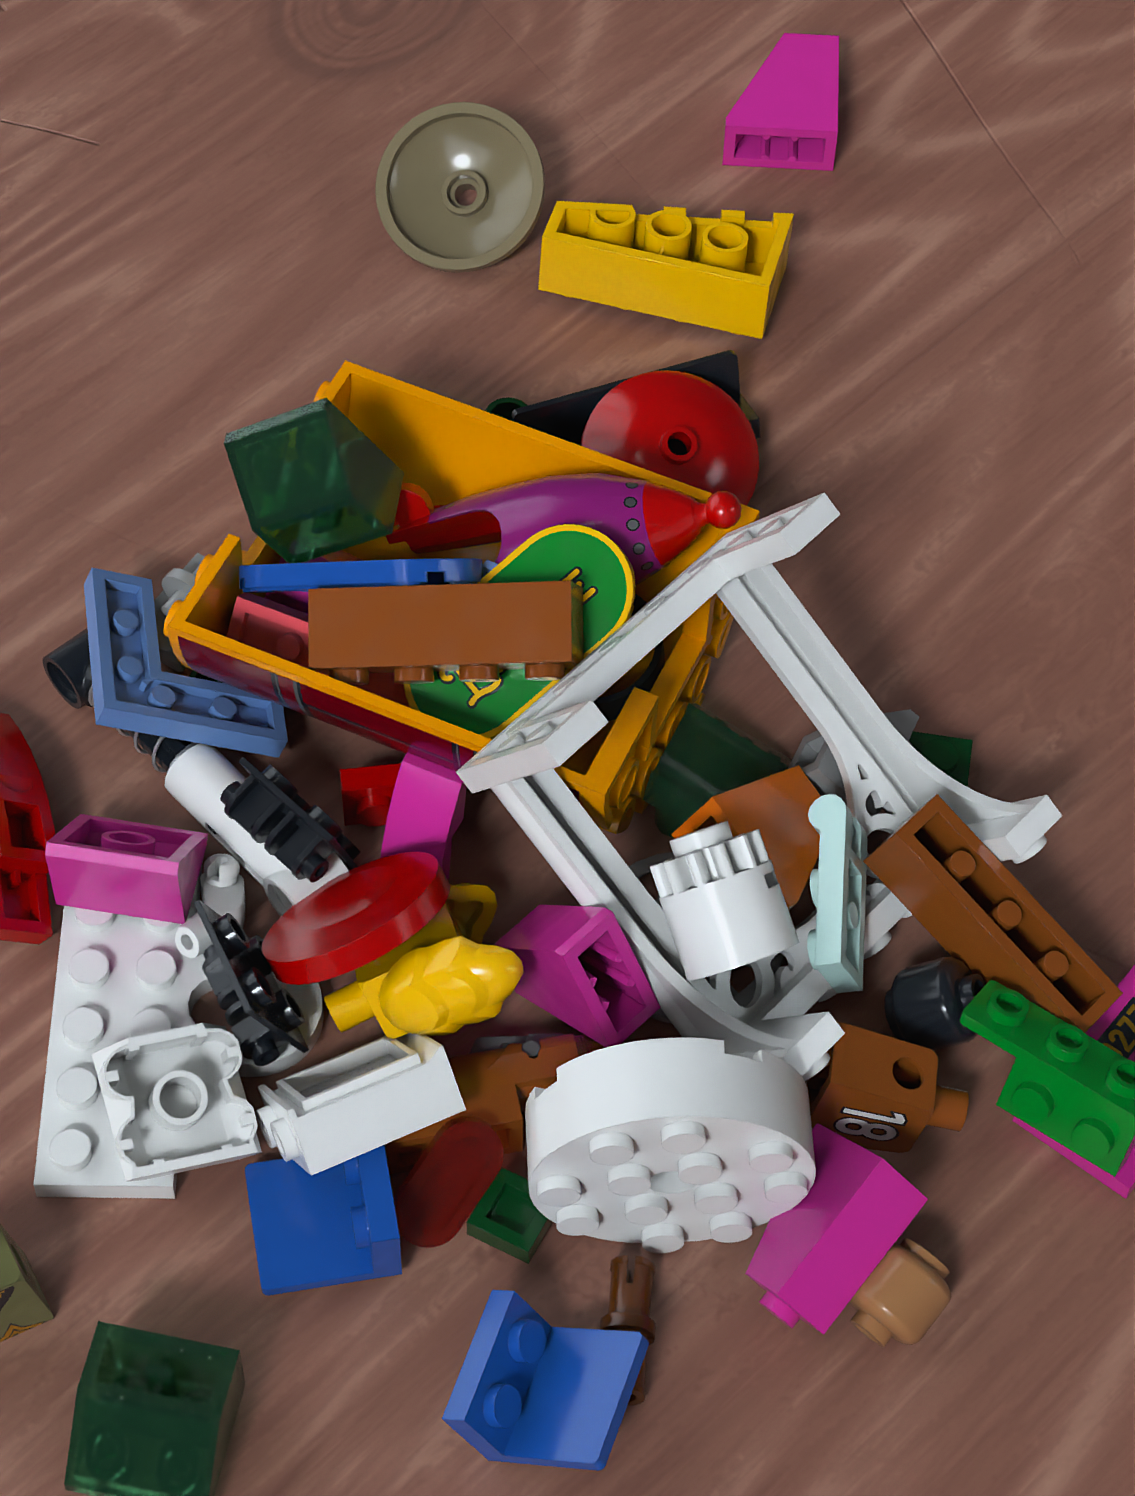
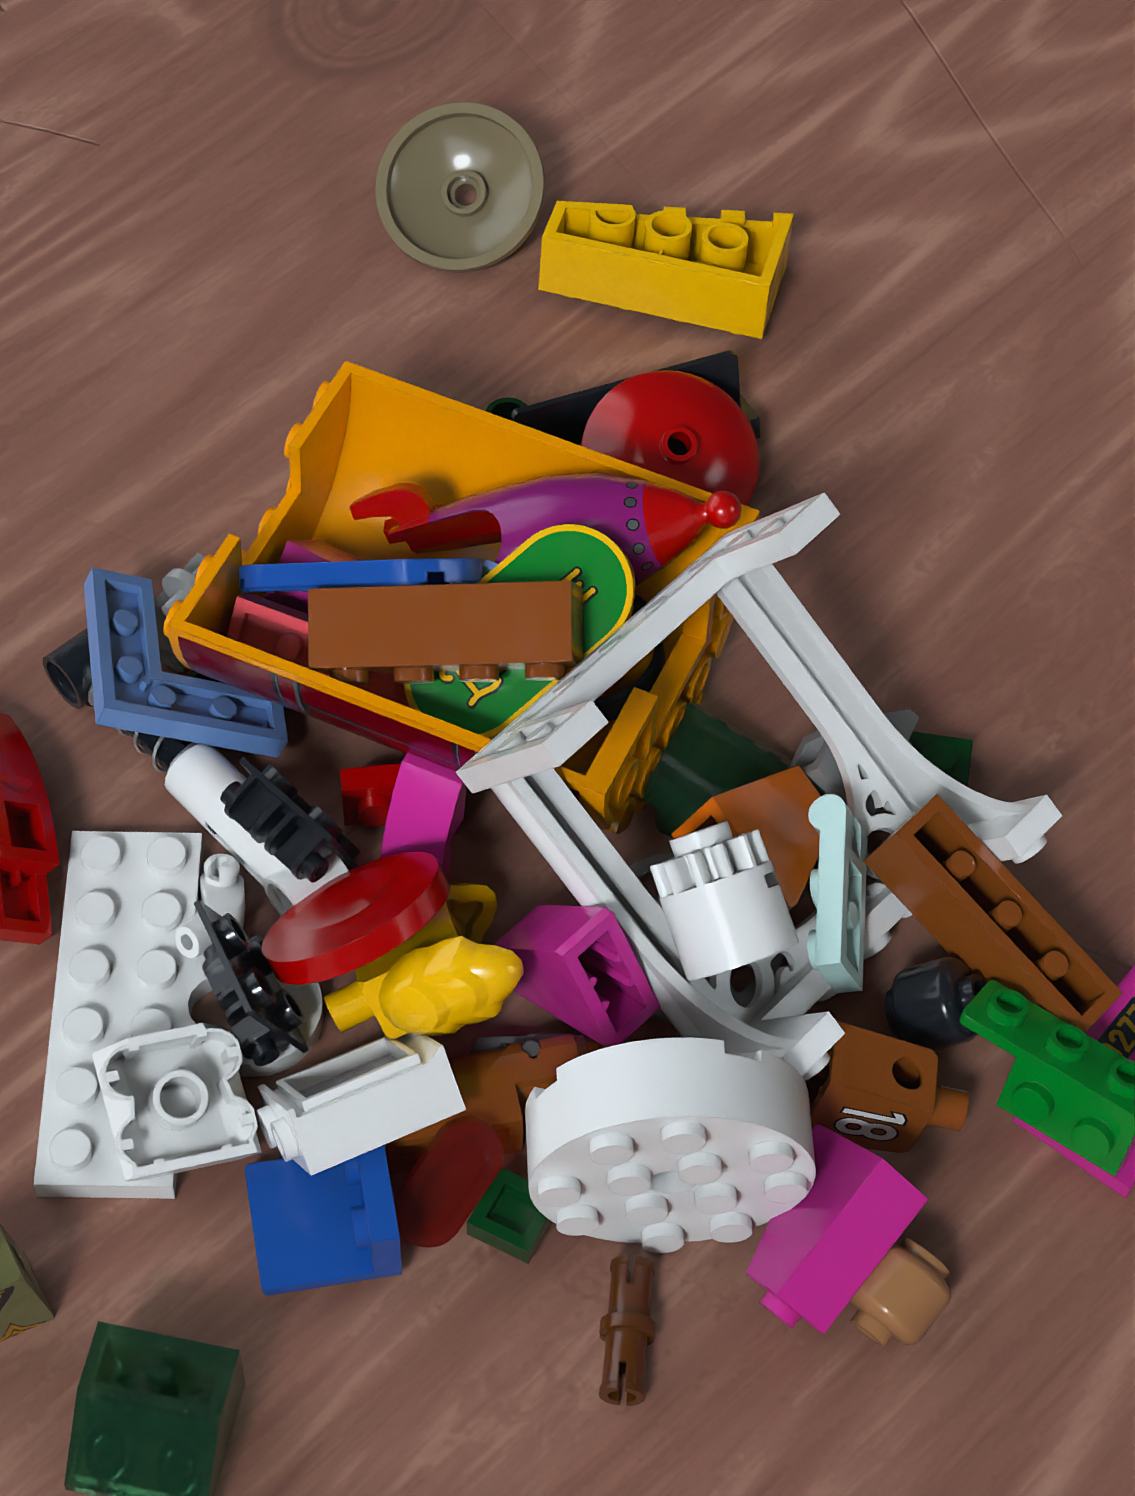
dark pink slope [45,814,208,924] -> none
clear green slope [224,398,404,563] -> none
blue bracket [442,1290,649,1471] -> none
dark pink slope [722,33,839,171] -> none

